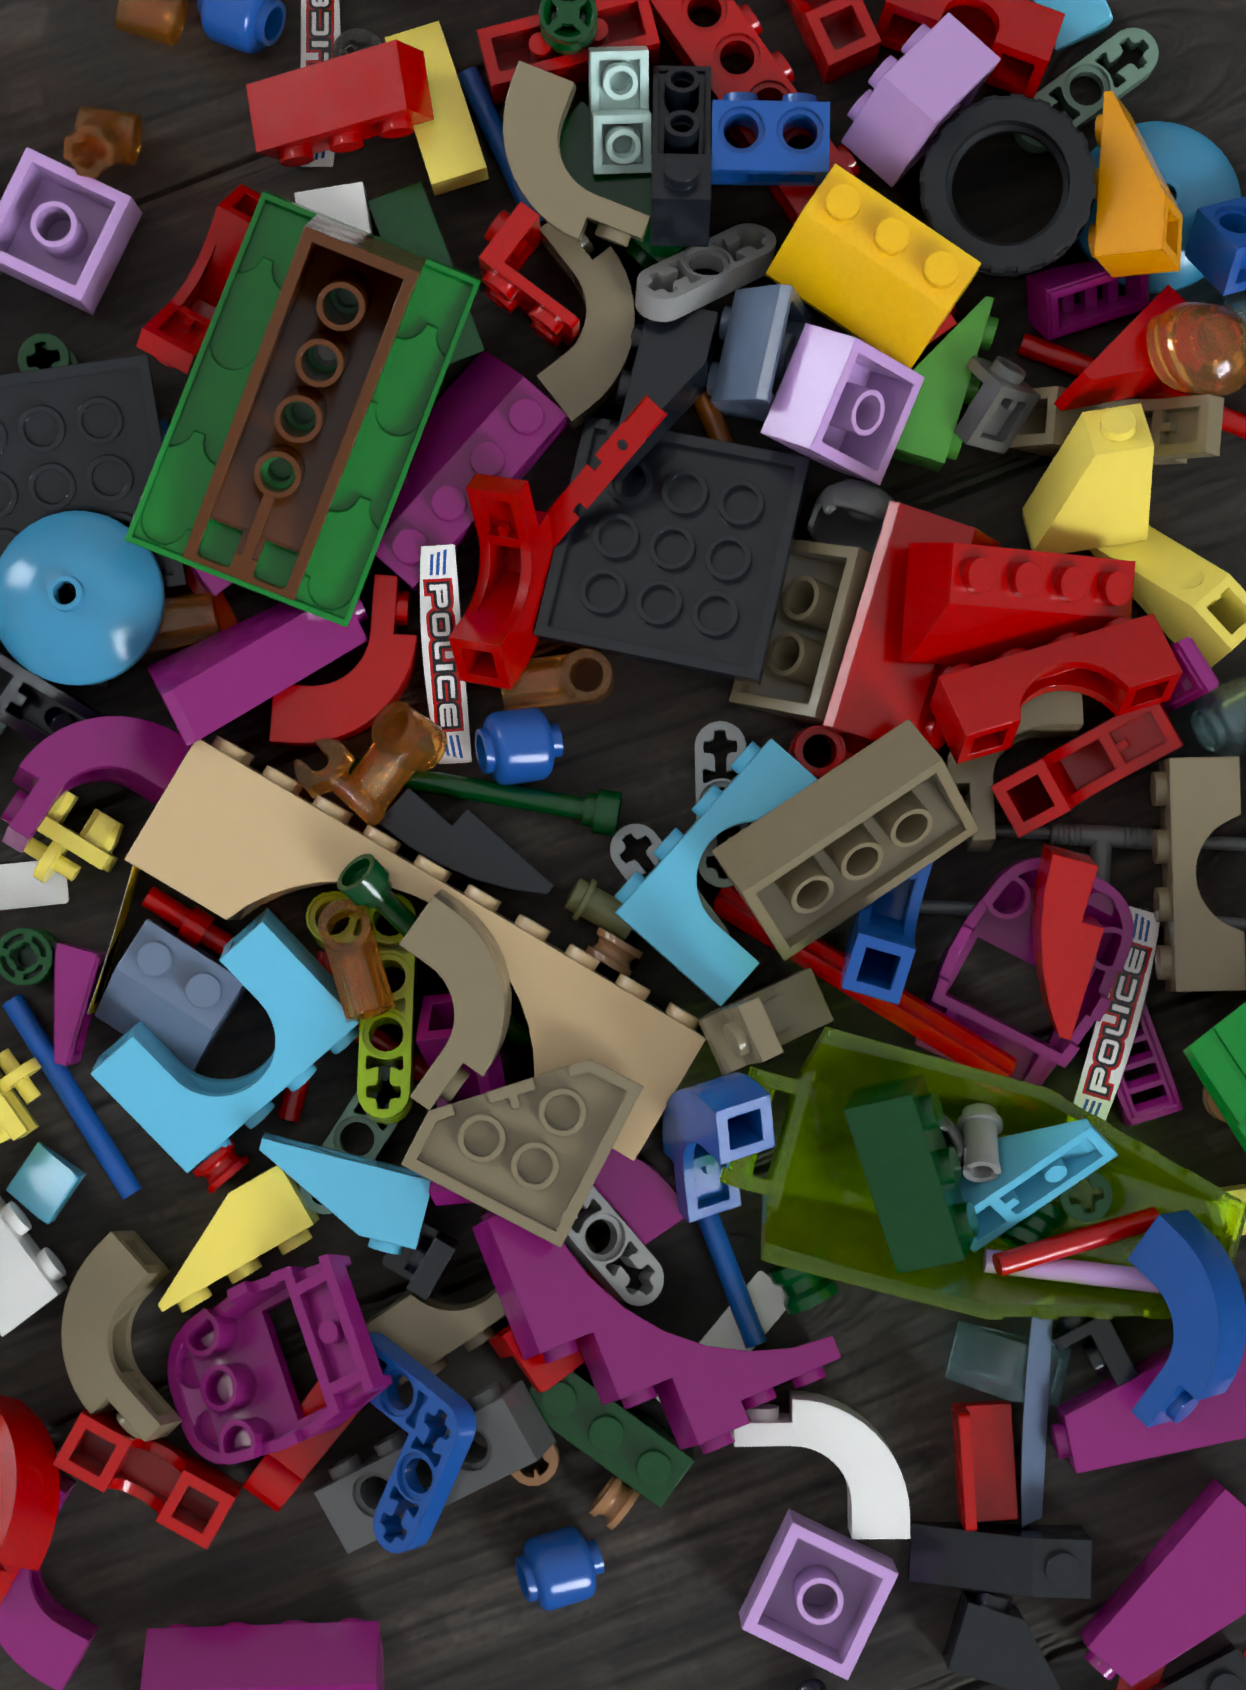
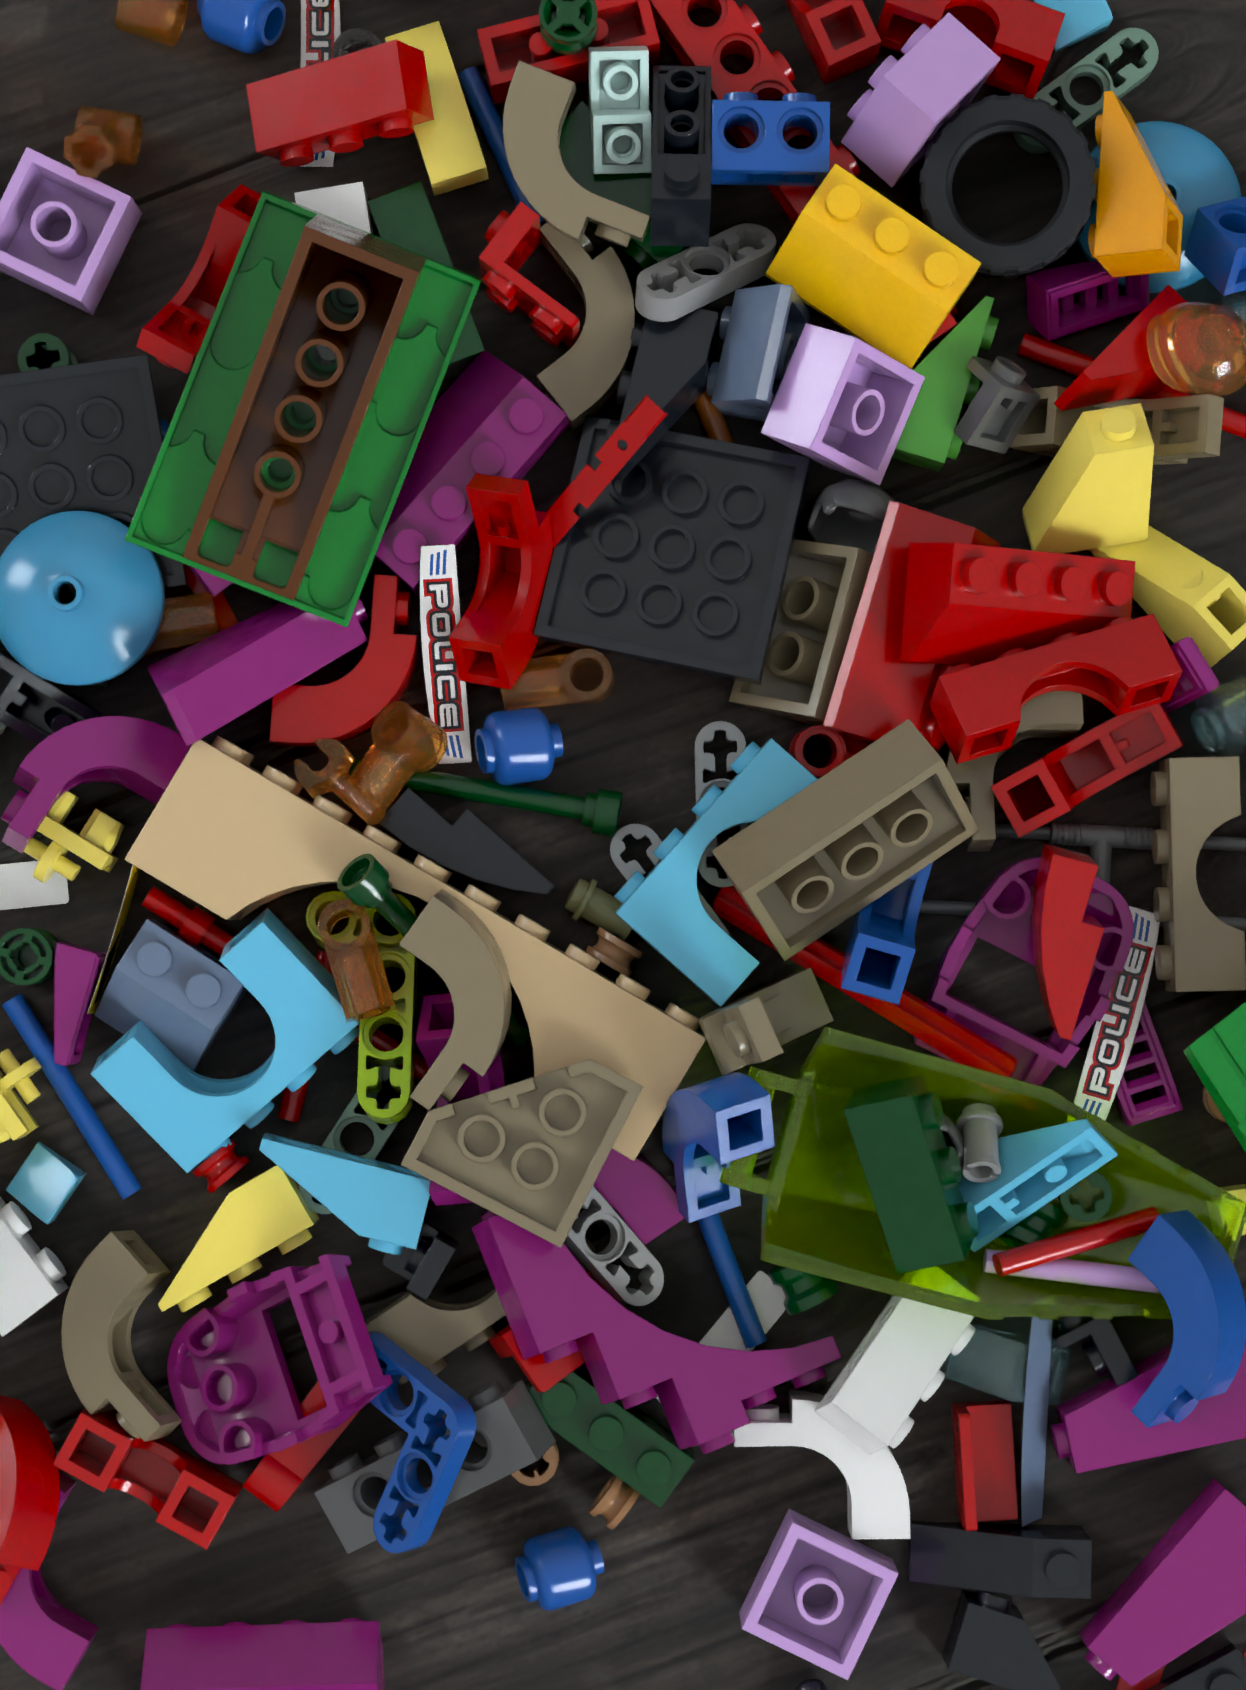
none -> white brick [814,1267,980,1455]

